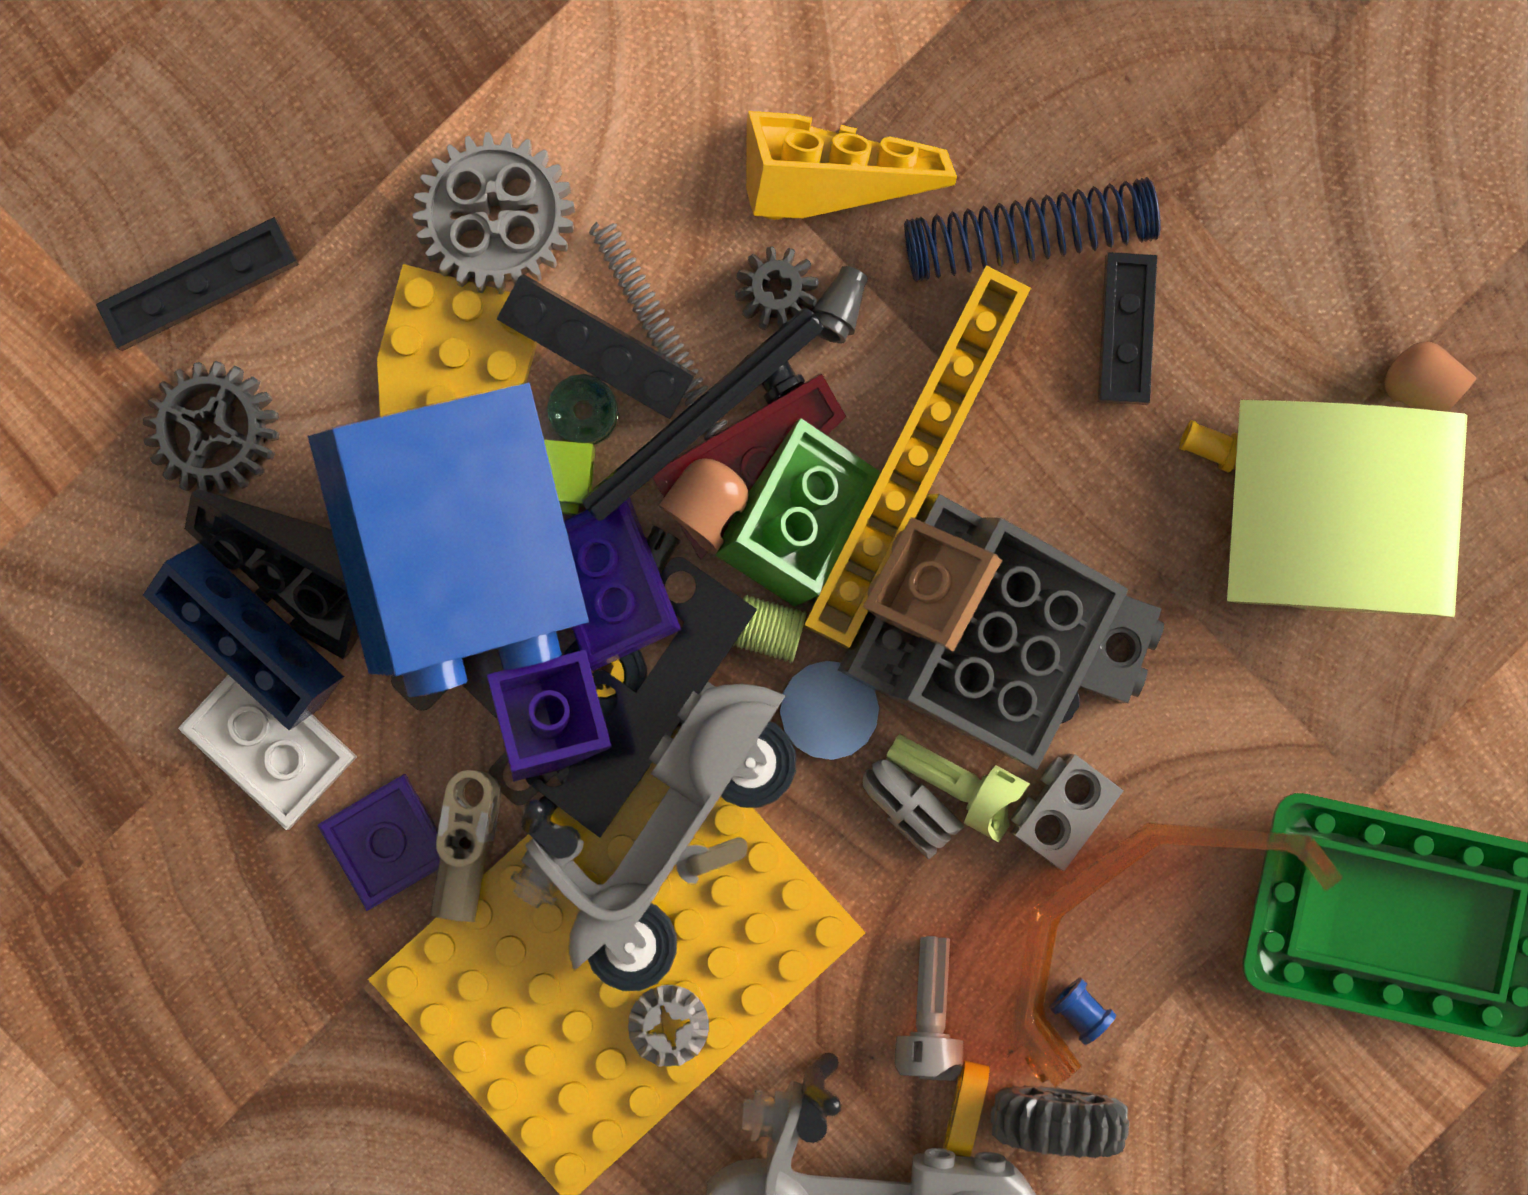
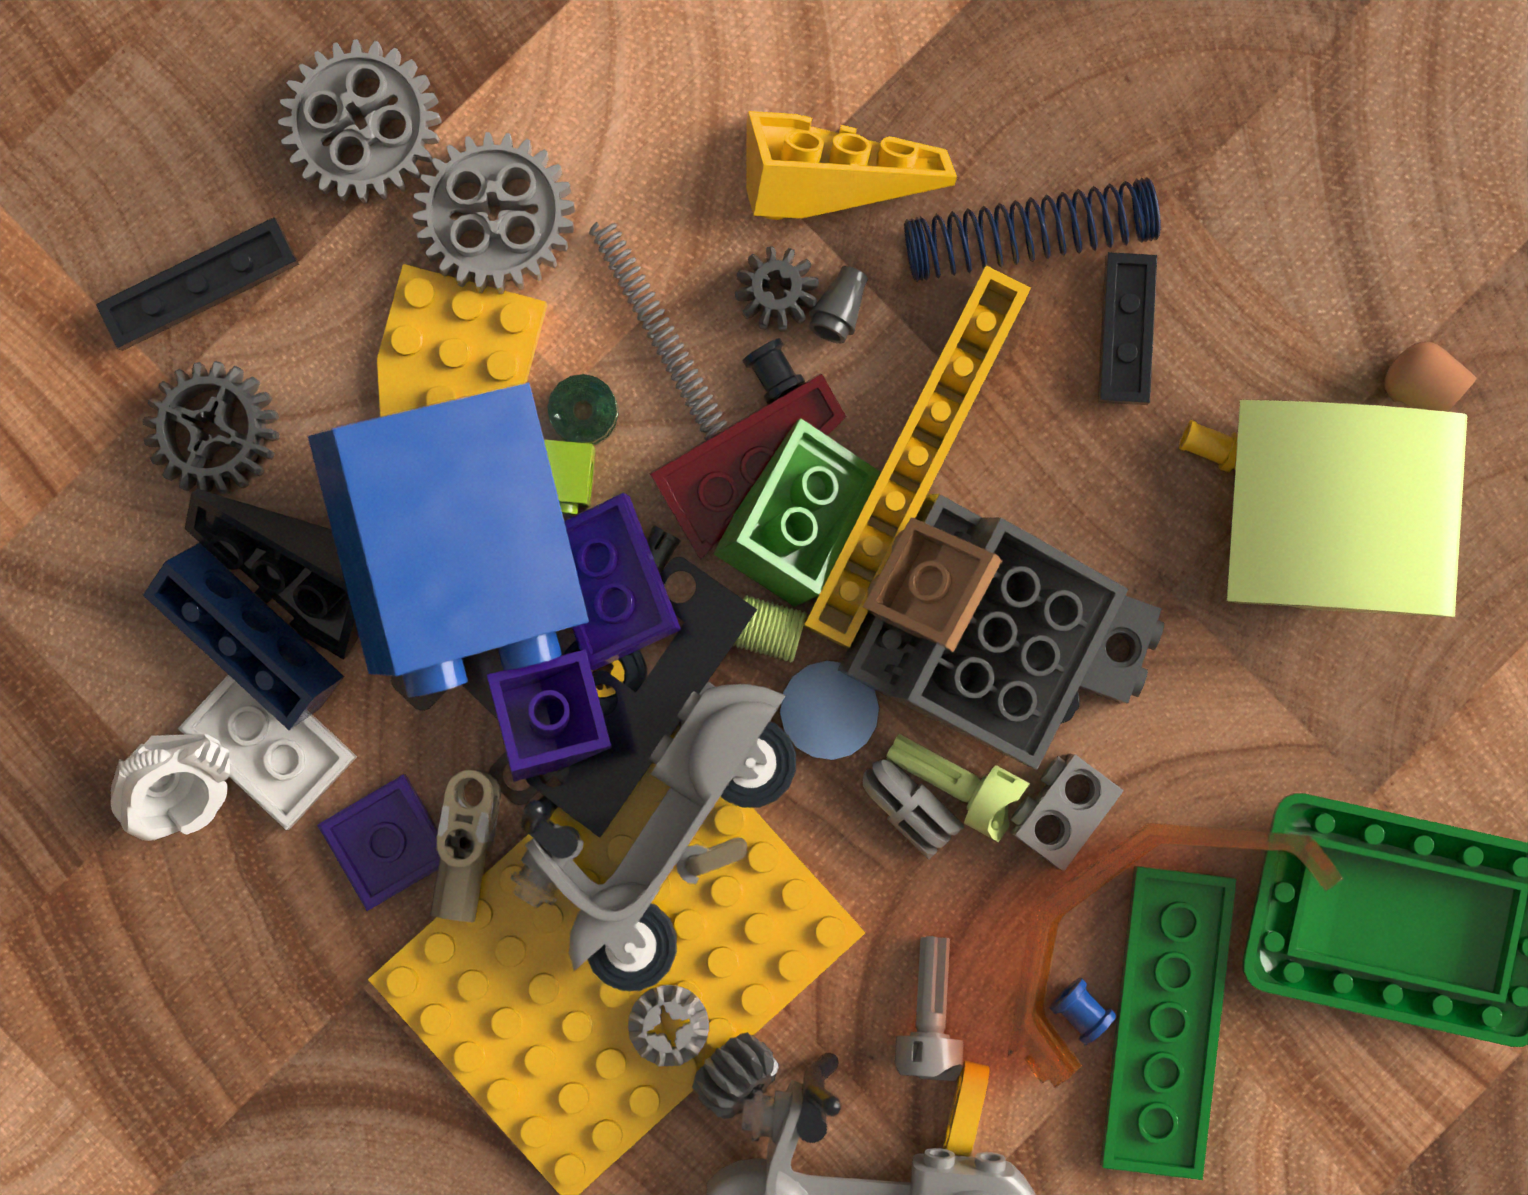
black plate [497,274,696,419] -> none
black axle [582,308,823,521] -> none
nougat helmet [659,458,749,555] -> none
dark grey gear [990,1085,1130,1158] -> none
none -> white helmet [111,734,230,841]
none -> light grey gear [278,39,442,203]
none -> dark grey gear [692,1032,779,1119]
none -> green plate [1100,865,1237,1180]

